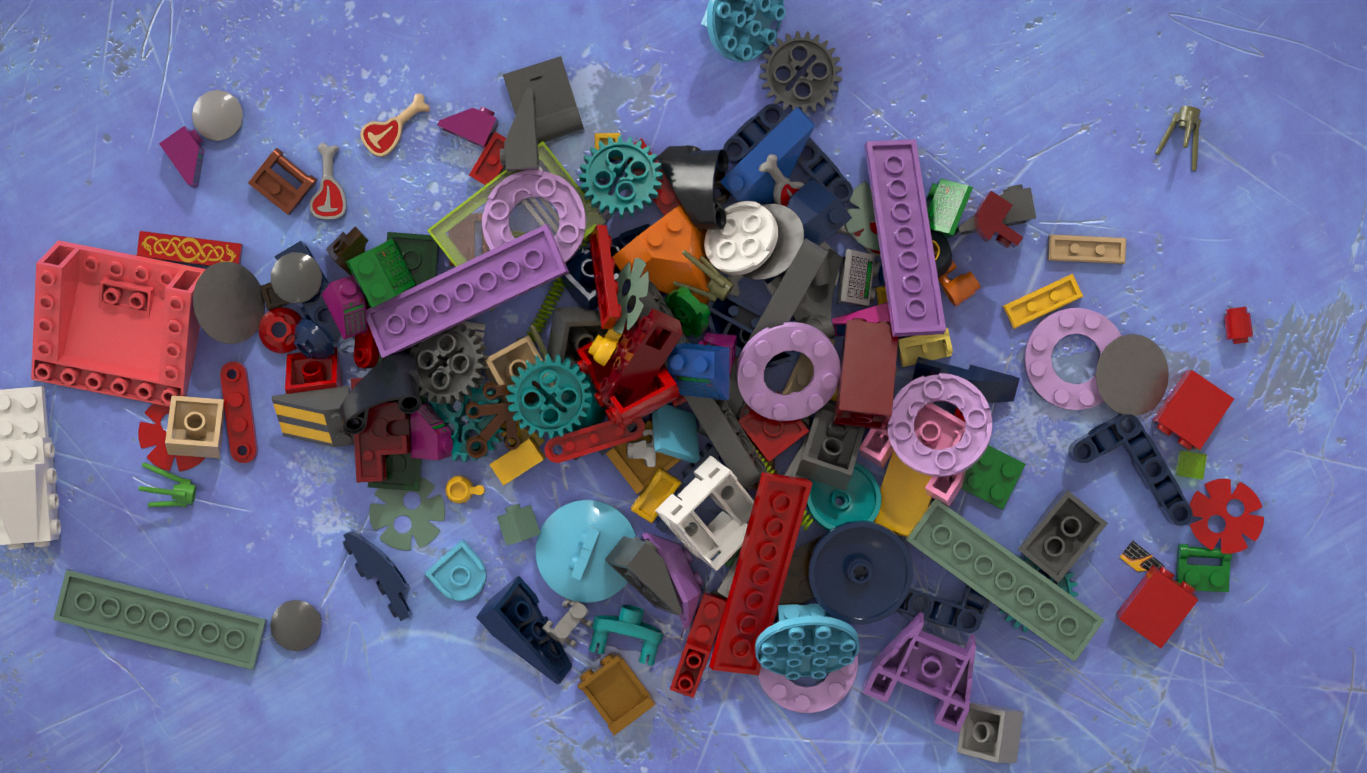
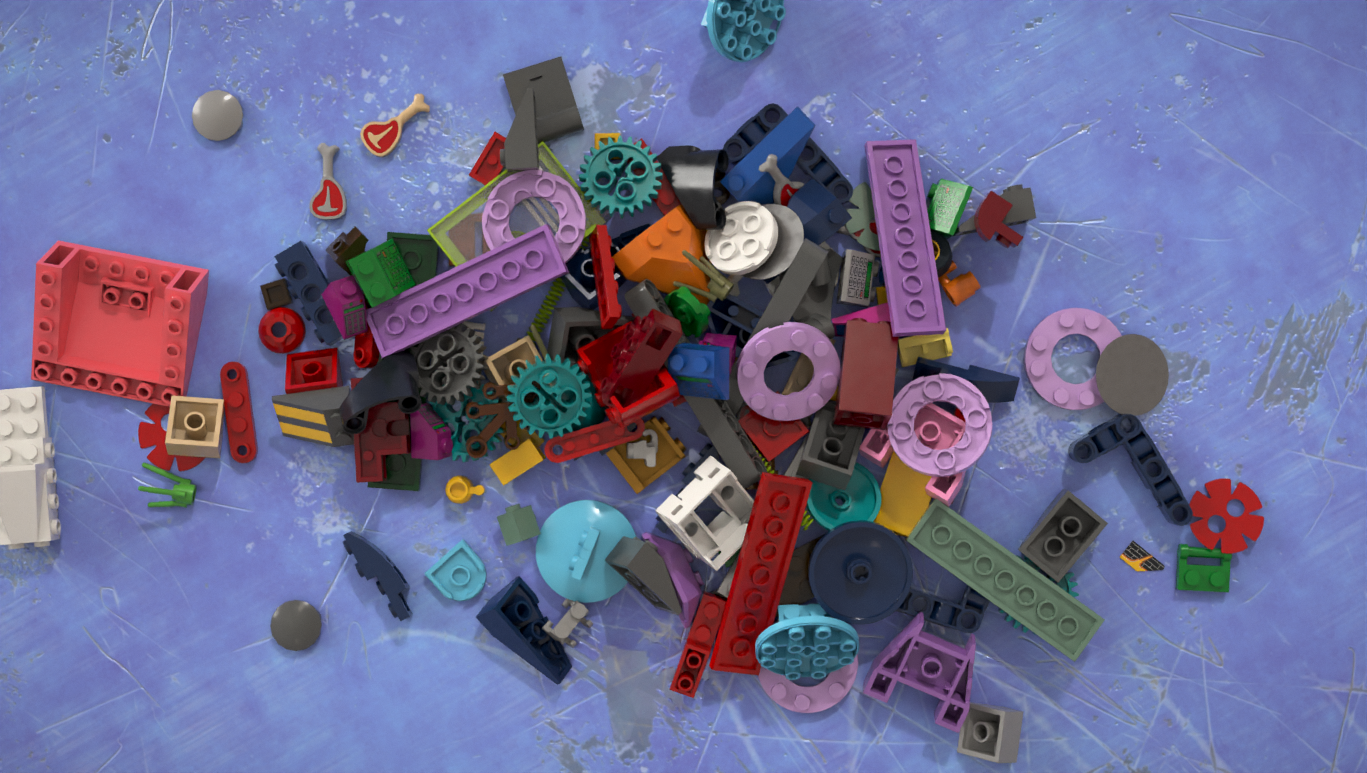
sand green plate [53,569,267,670] -> none
red tile [136,231,243,266] -> none
magenta slope [159,126,205,188] -> none
flat silver sticker [193,262,265,344] -> none
copper plate [248,148,318,216] -> none
dark grey dish [271,252,322,303] -> none
dark blue piece [294,318,335,359] -> none
sand green piece [369,477,445,550] -> none
magenta slope [437,107,499,148] -> none
pearl gold panel [577,653,656,736] -> none
yellow piece [588,329,623,367] -> none
teal connector [588,605,664,666] -> none
sand green piece [612,258,649,334] -> none
yellow tile [630,467,681,523] -> none
medium azure tile [652,405,700,463] -> none
dark grey gear [759,31,843,114] -> none
green plate [961,445,1026,509] -> none
yellow tile [1002,274,1083,329] -> none
tan tile [1047,235,1126,264] -> none
red brick [1116,565,1198,648] -> none
red brick [1152,370,1234,451] -> none
olive plant [1155,106,1201,172] -> none
clear neon green tile [1176,450,1207,480] -> none
red brick [1224,307,1253,344] -> none

